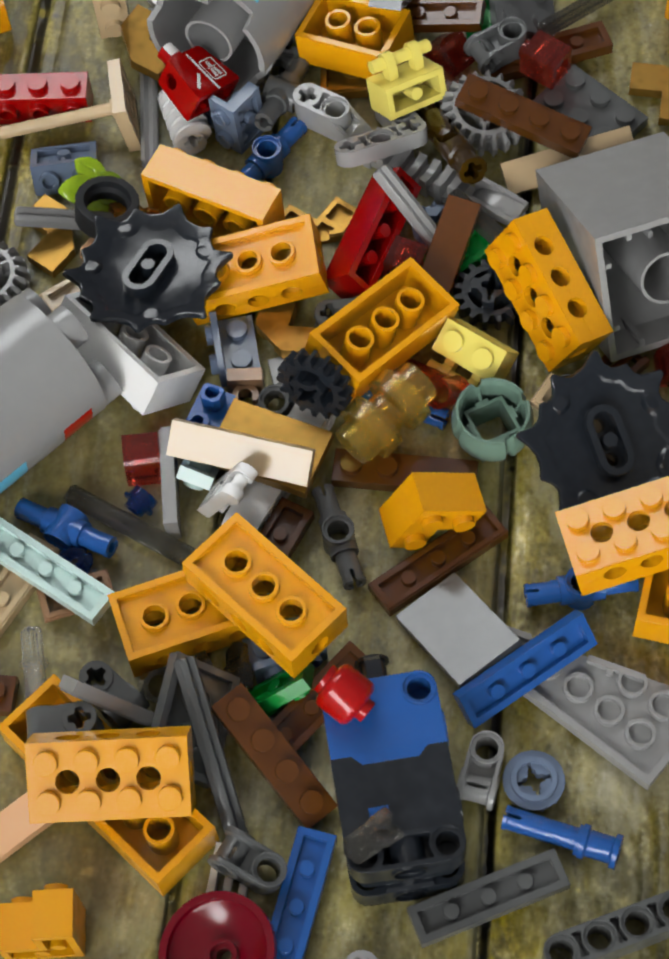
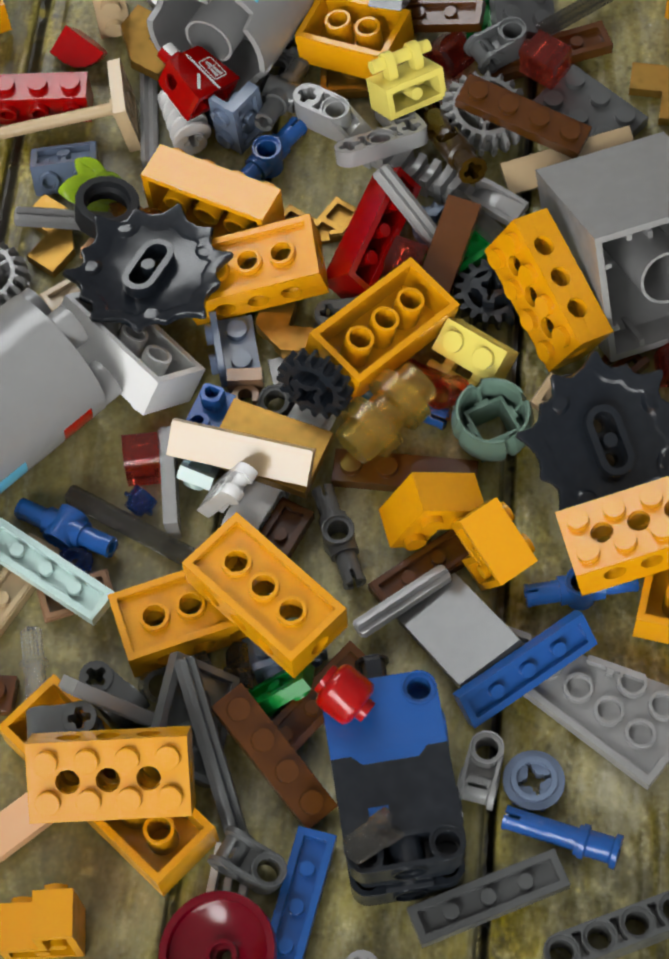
none -> red brick [50,25,107,67]
none -> light grey axle [353,565,452,638]
none -> light orange brick [451,497,538,591]

